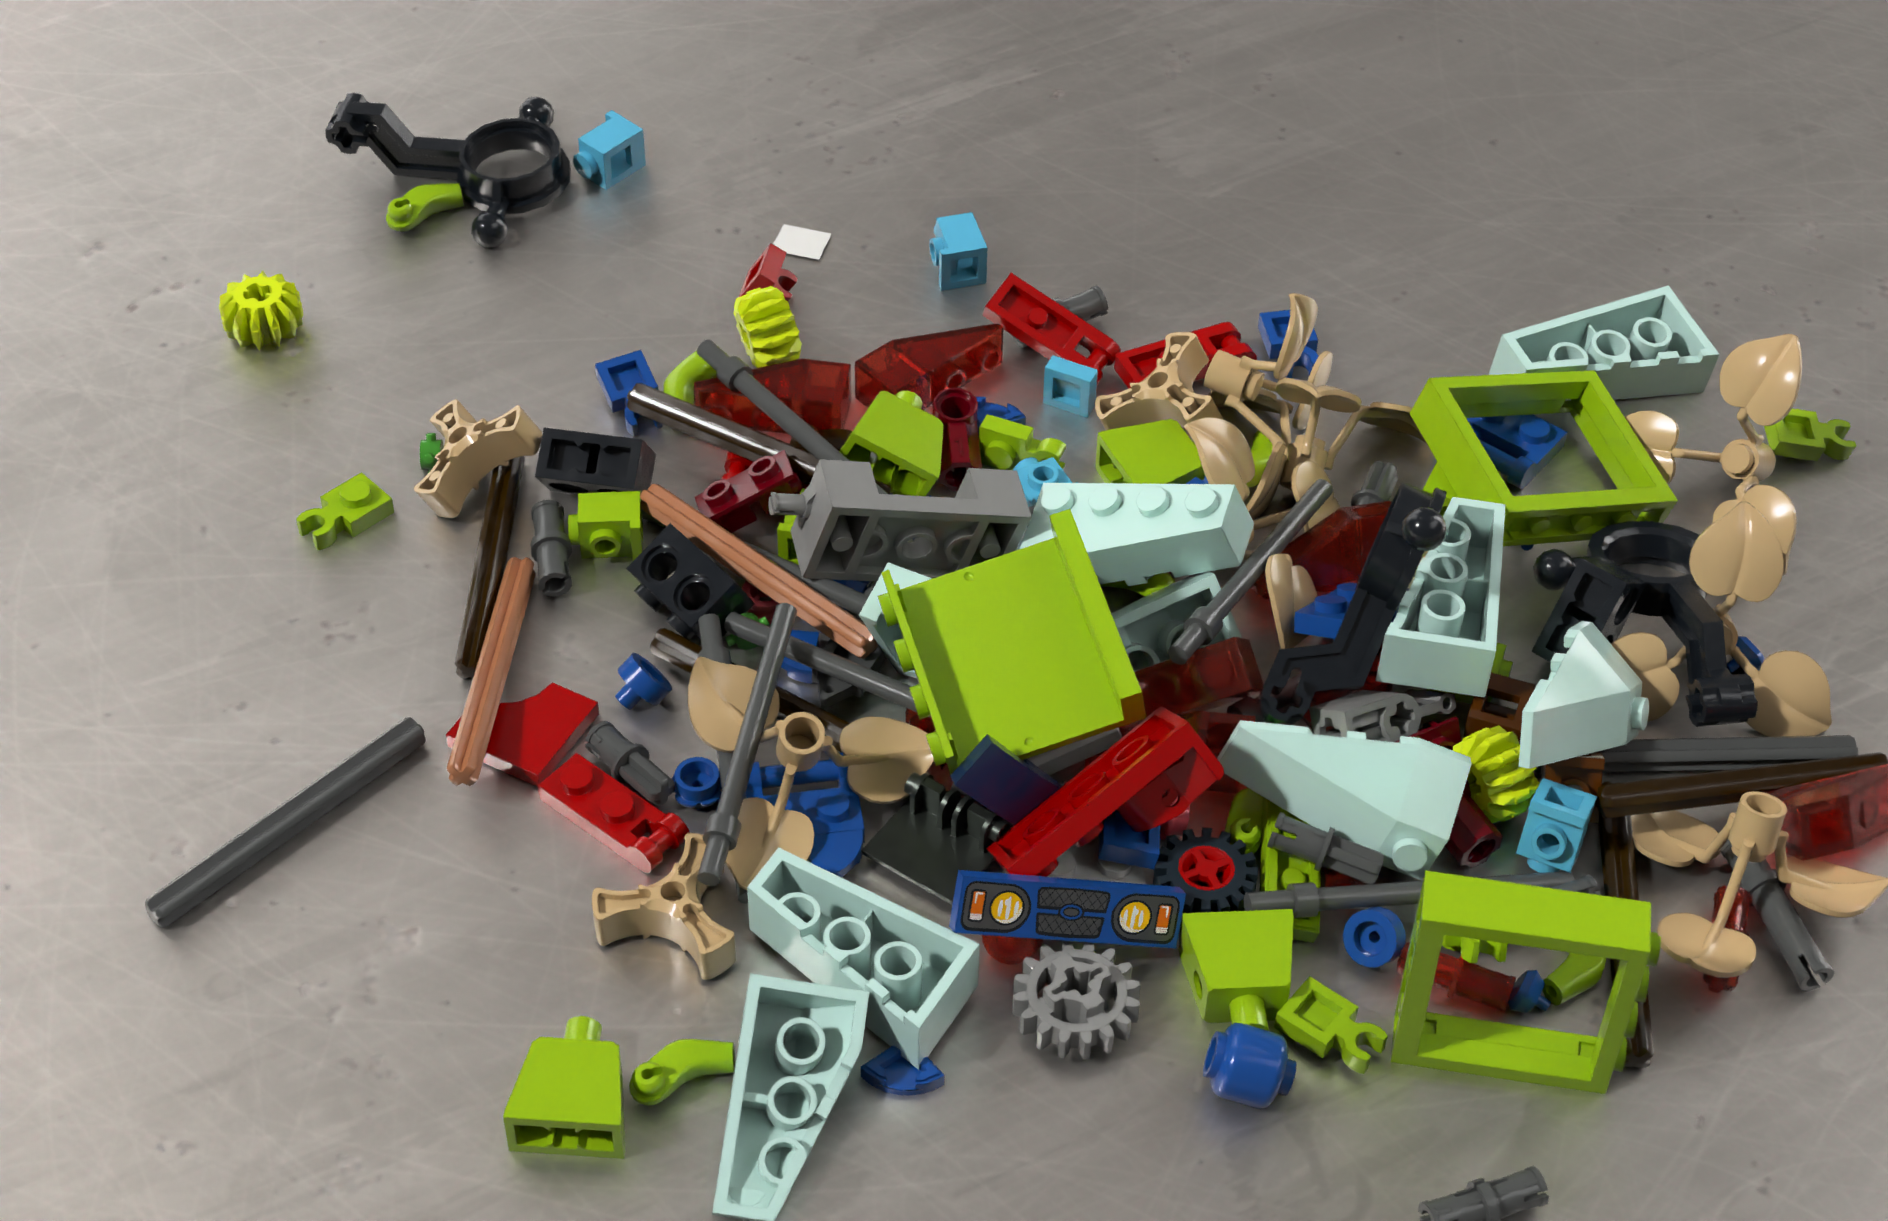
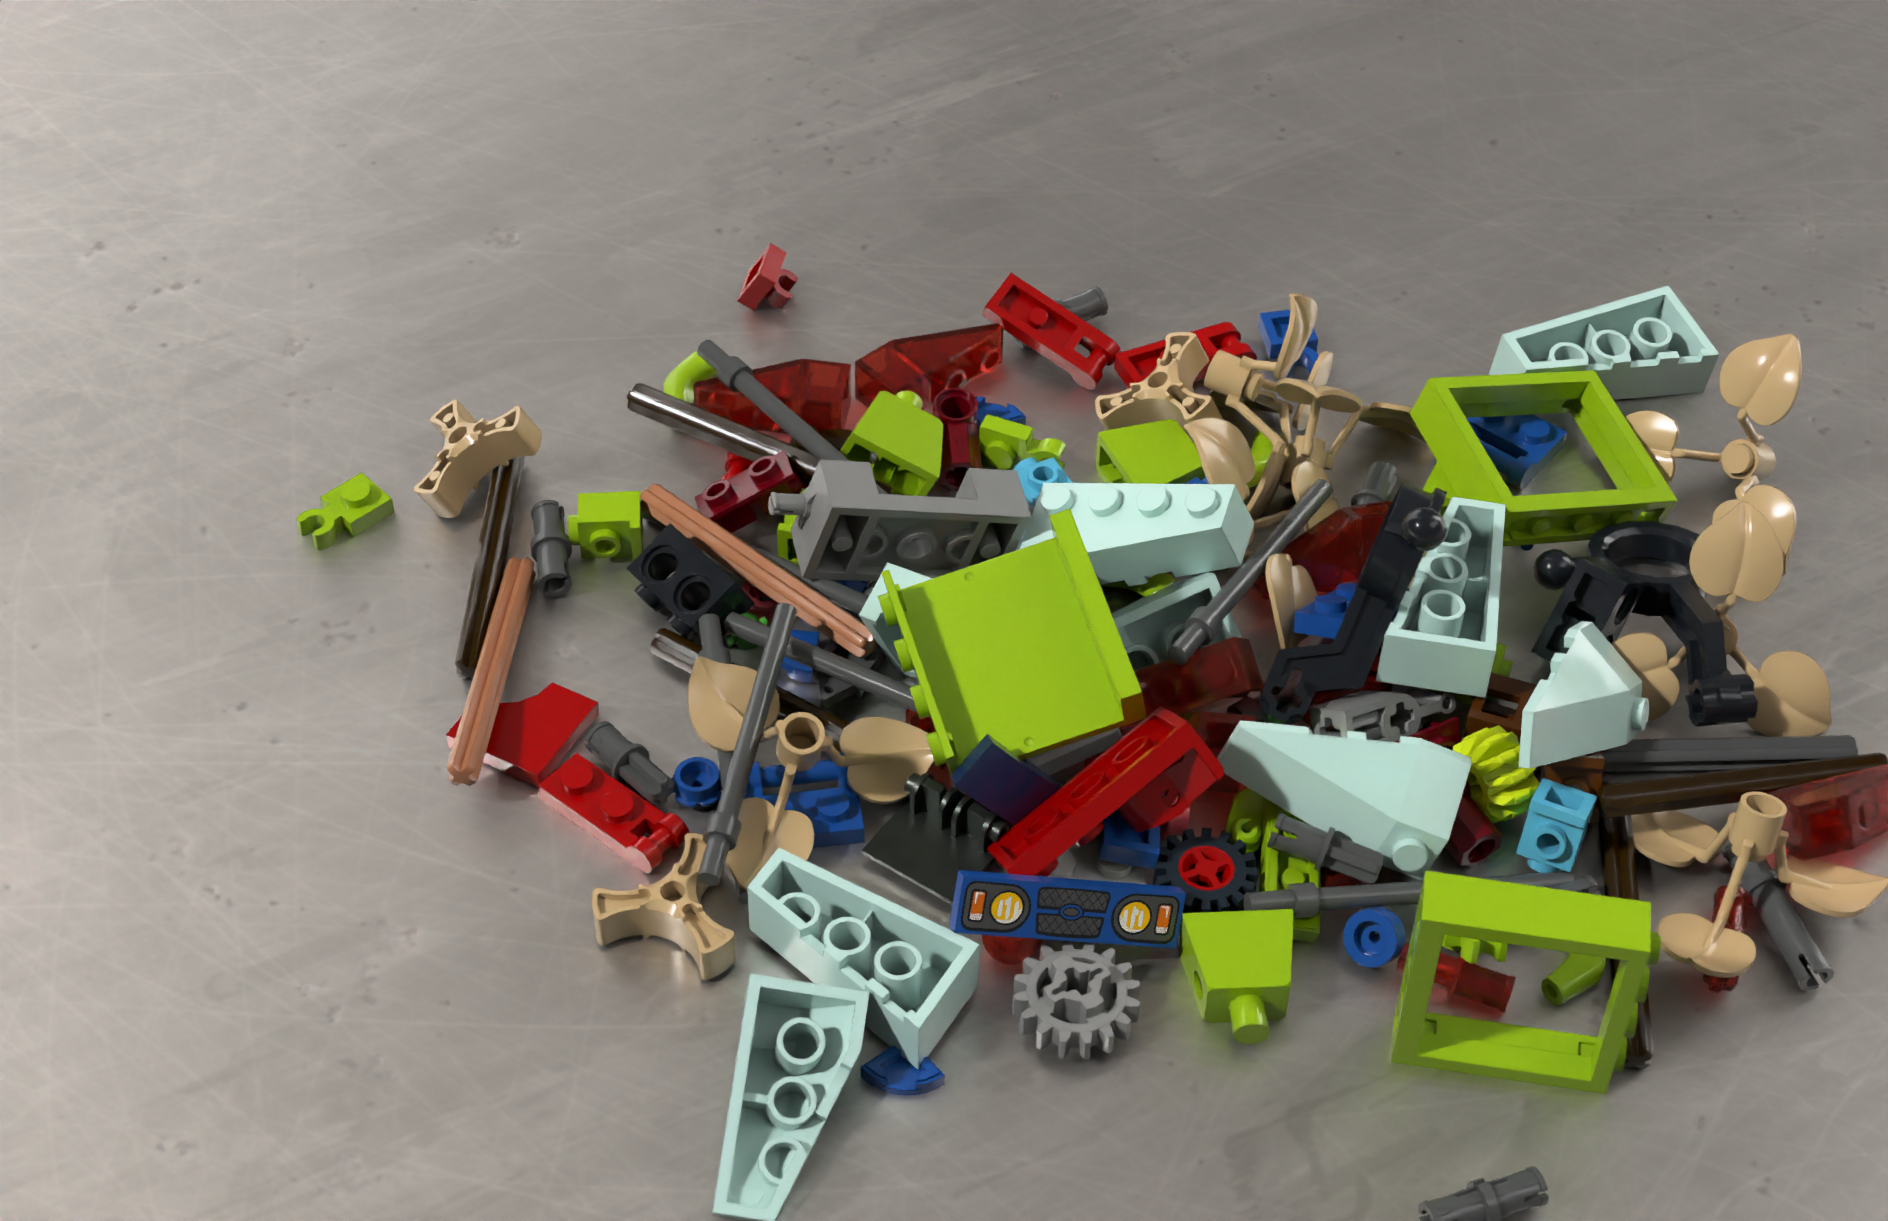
dark grey axle [144,717,426,928] -> none
neon yellow gear [219,271,304,351] -> none
black piece [325,93,571,248] -> none
lime arm [386,183,464,232] -> none
bright green piece [420,433,444,473] -> none
lime torso [503,1016,625,1159] -> none
black brick [535,428,656,500] -> none
medium azure brick [573,110,646,190] -> none
blue plate [595,350,663,437] -> none
blue tile [615,653,672,710] -> none
lime arm [629,1039,735,1106] -> none
neon yellow gear [733,286,802,371] -> none
white sticker [773,224,832,260] -> none
blue tile [809,829,863,877] -> none
medium azure brick [929,212,987,291] -> none
medium azure plate [1043,355,1098,418] -> none
blue head [1203,1023,1297,1109] -> none
lime plate [1274,976,1388,1074] -> none
blue rock [1507,970,1551,1013] -> none
blue rock [1727,636,1765,673] -> none
lime plate [1764,408,1856,461] -> none

